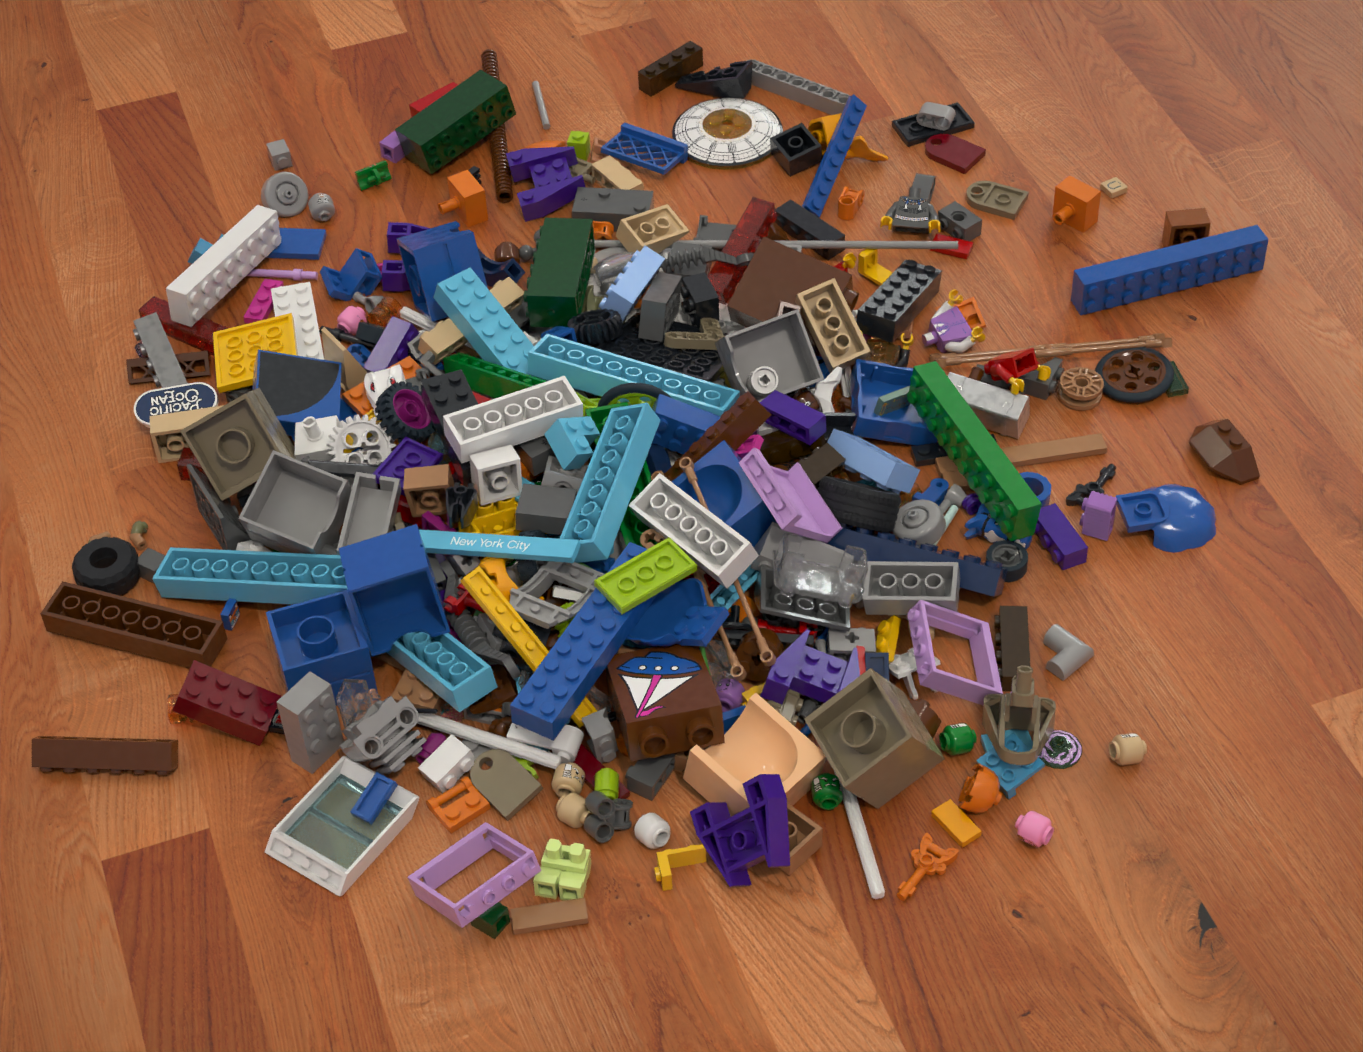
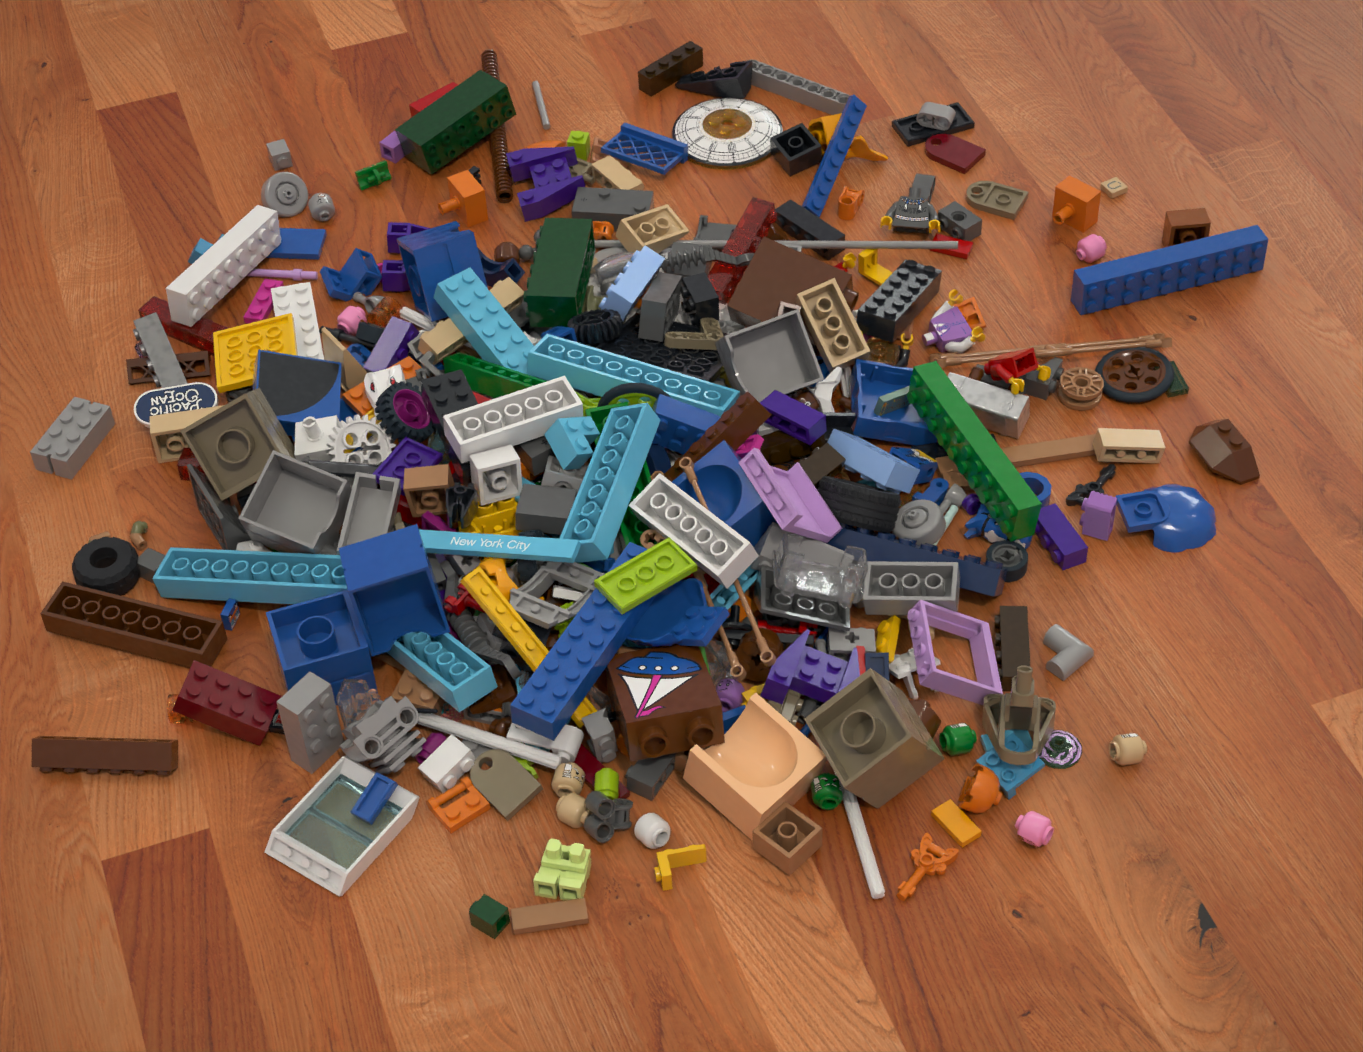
lavender window [407,822,541,928] -> none
dark purple wedge [690,774,790,887] -> none
white wheel [746,366,779,396] -> none
none -> light grey piece [30,397,115,480]
none -> blue torso [889,447,938,484]
none -> bright pink head [1076,234,1107,263]
none -> tan brick [1092,428,1165,463]

